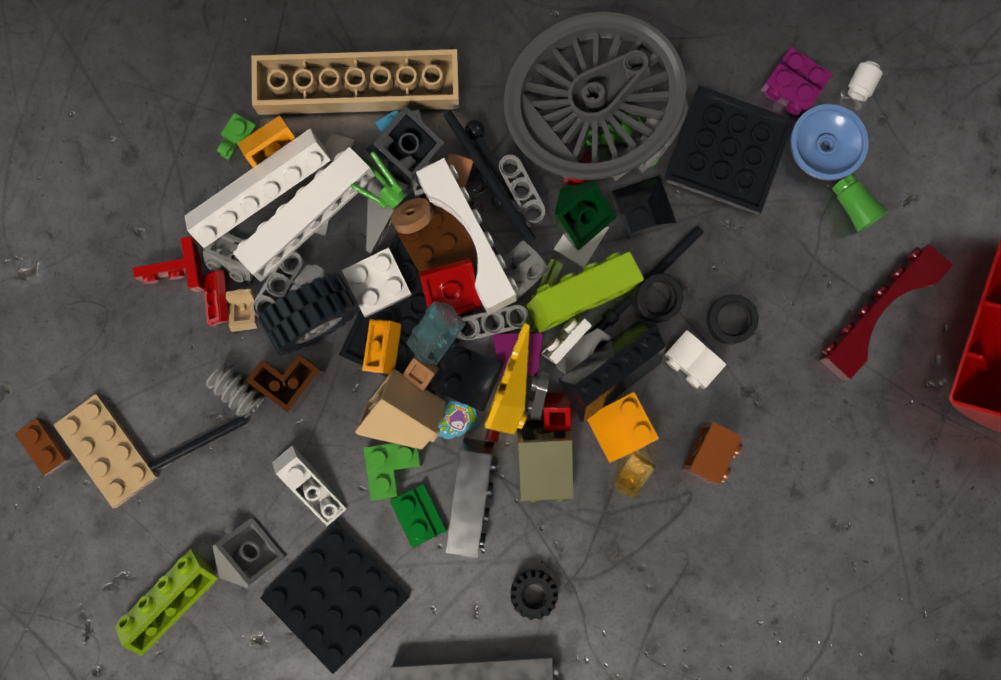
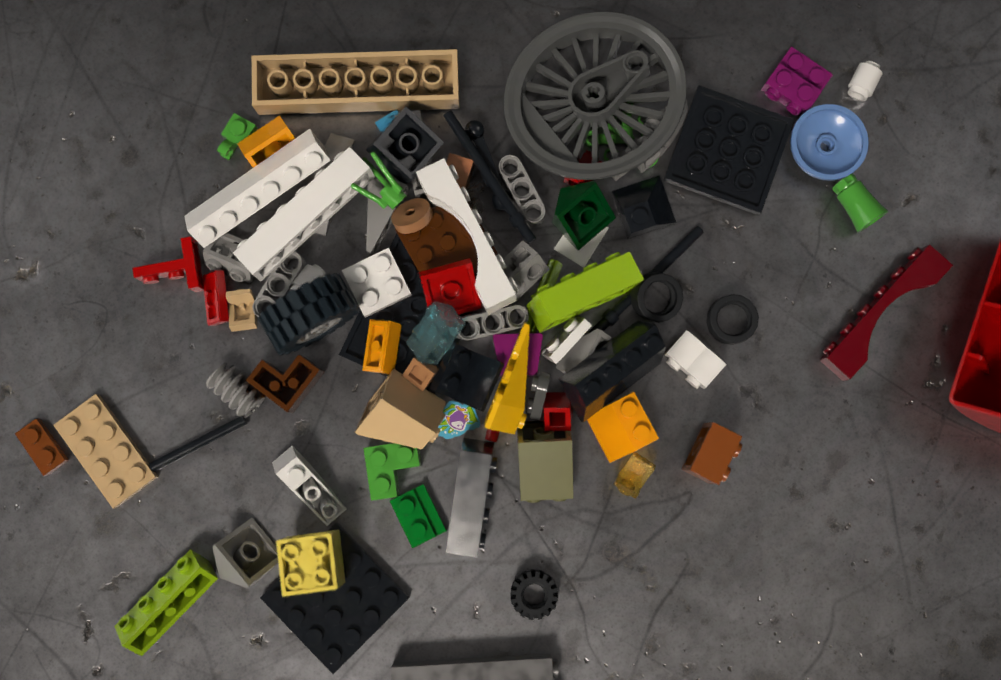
none -> light yellow brick [276,529,345,597]

